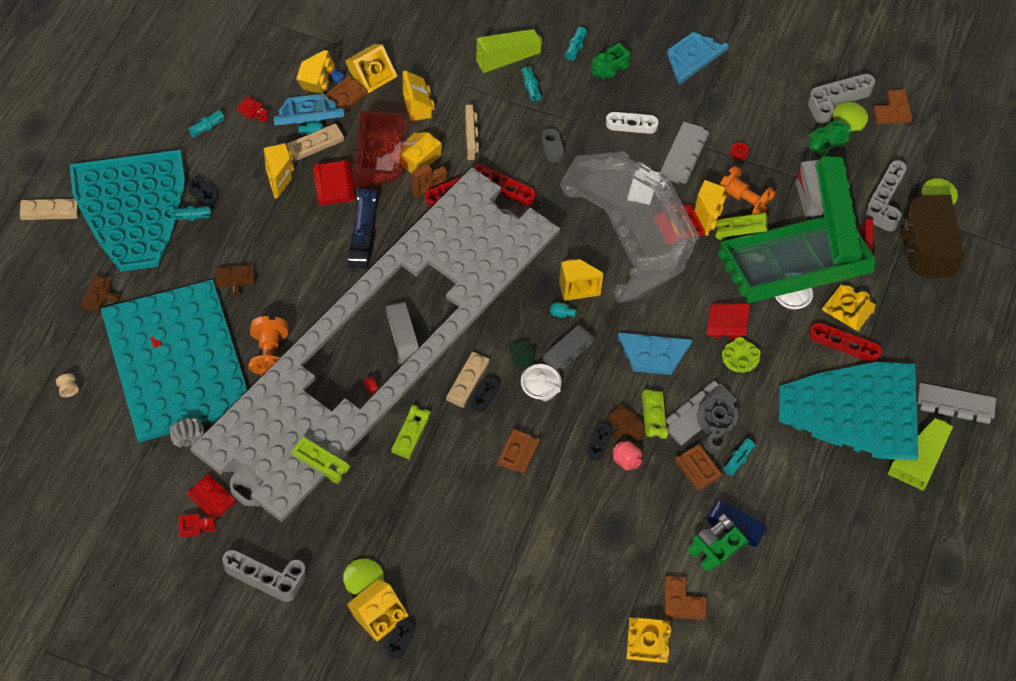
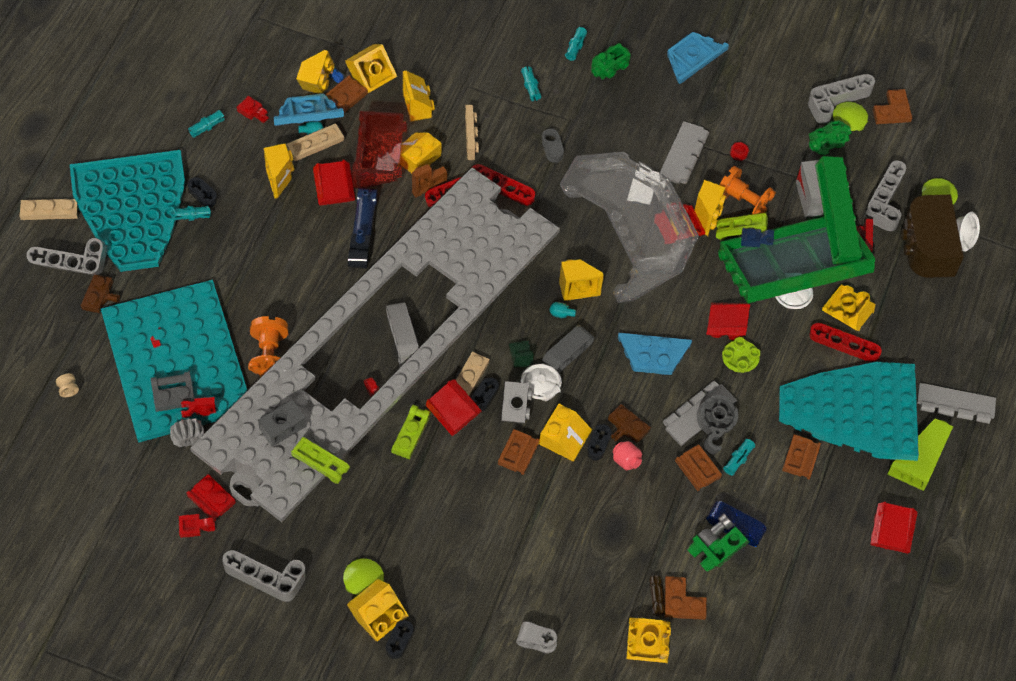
reddish brown plate [215,265,255,297] -> none
lime slope [476,29,543,73] -> none
white beam [606,112,658,134] -> none
lime plate [642,389,668,439] -> none
none -> light grey beam [27,238,107,276]
none -> dark grey plate [151,371,194,412]
none -> red plate [181,397,216,418]
none -> dark grey brick [258,400,306,447]
none -> red slope [426,380,481,436]
none -> light grey brick [501,381,532,424]
none -> light grey piece [516,622,557,653]
none -> yellow slope [539,404,592,462]
none -> dark brown axle [649,575,664,615]
none -> dark blue plate [741,228,774,247]
none -> dark orange plate [782,435,821,480]
none -> red slope [870,502,918,554]
none -> white piece [956,212,980,251]

